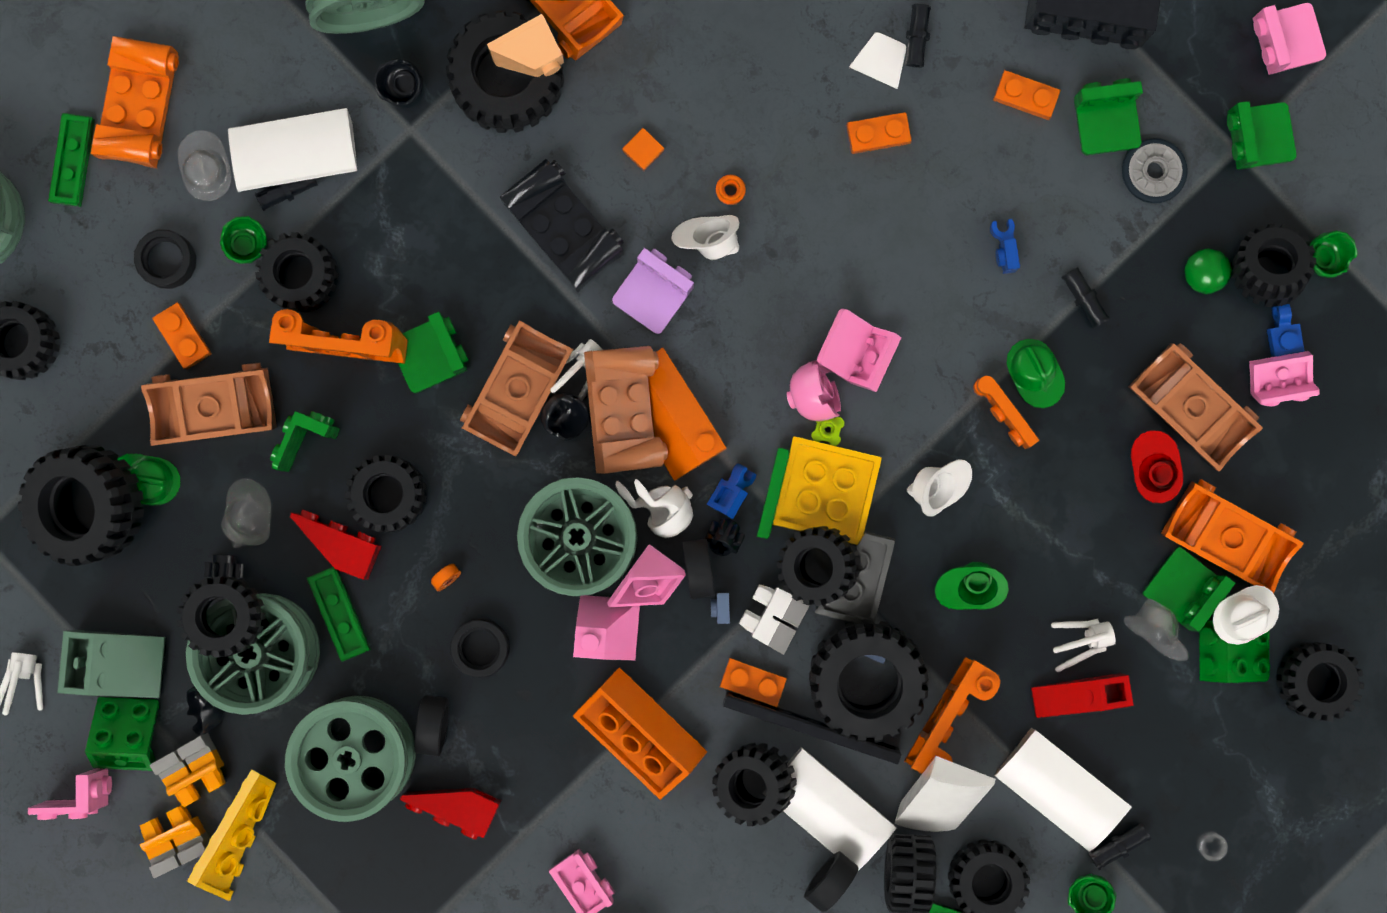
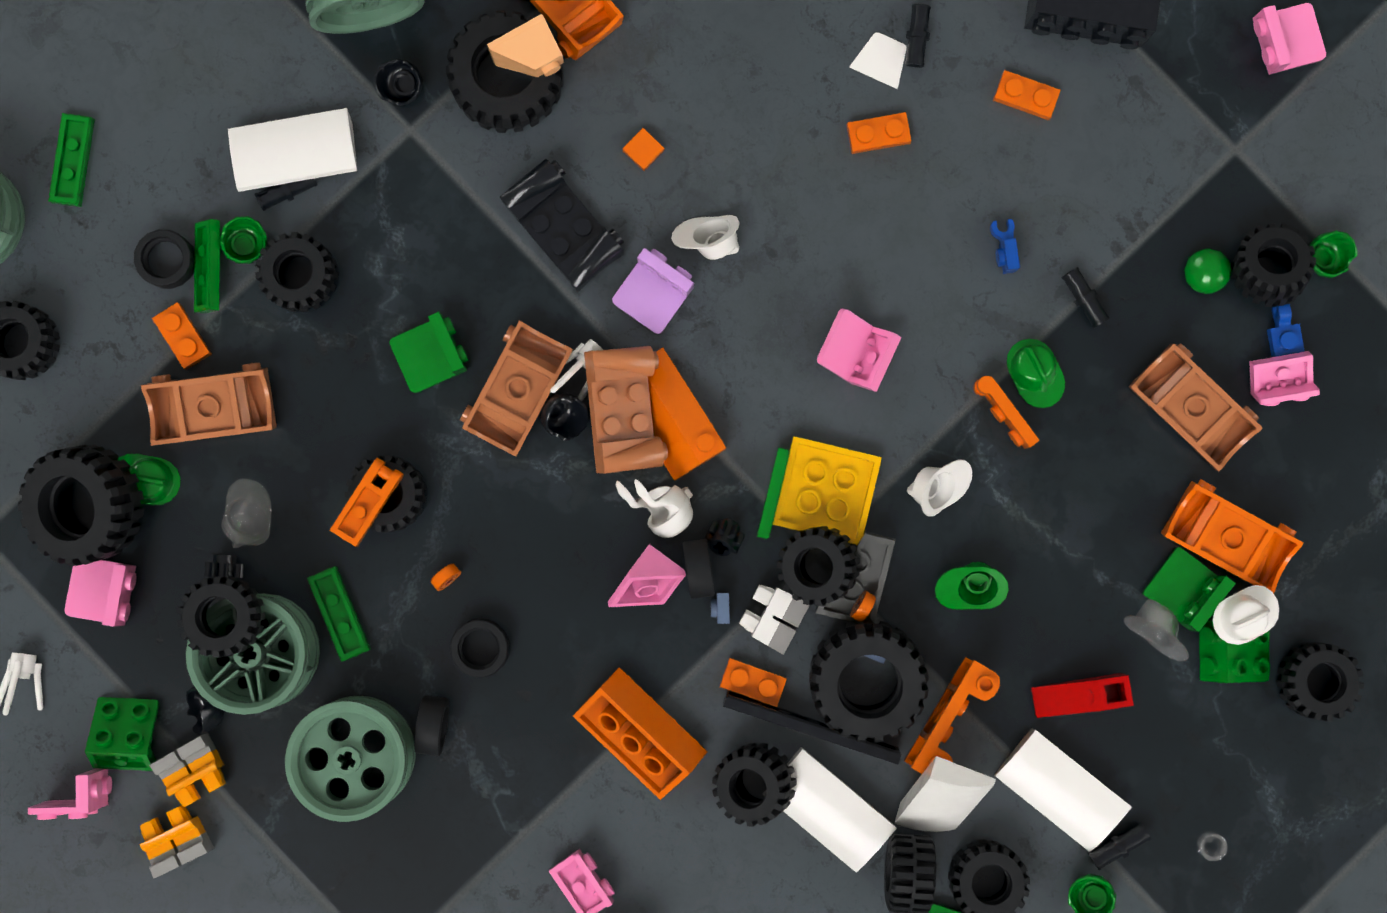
sand green slope [57,630,166,698] -> none
orange piece [90,36,179,169] -> none
clear piece [178,130,232,201] -> none
yellow wing [187,769,276,901] -> none
orange piece [269,309,408,364] -> none
green bracket [270,411,341,472] -> none
red slope [290,509,381,580] -> none
red slope [400,788,502,839] -> none
sand green wheel [517,477,638,596] -> none
bright pink slope [573,595,640,660] -> none
blue plate [706,463,757,519] -> none
orange plate [716,175,746,205] -> none
bright pink cylinder [787,360,841,422] -> none
black tyre [804,851,859,913] -> none
lime plate [811,417,845,446] -> none
white plant [1051,619,1116,672] -> none
green bracket [1074,78,1143,155] -> none
light grey wheel [1122,138,1188,203] -> none
red piece [1131,430,1183,503] -> none
green bracket [1227,101,1297,170] -> none
none -> bright pink bracket [64,560,137,627]
none -> green tile [194,219,220,313]
none -> orange plate [329,457,404,547]
none -> orange tile [850,590,876,622]

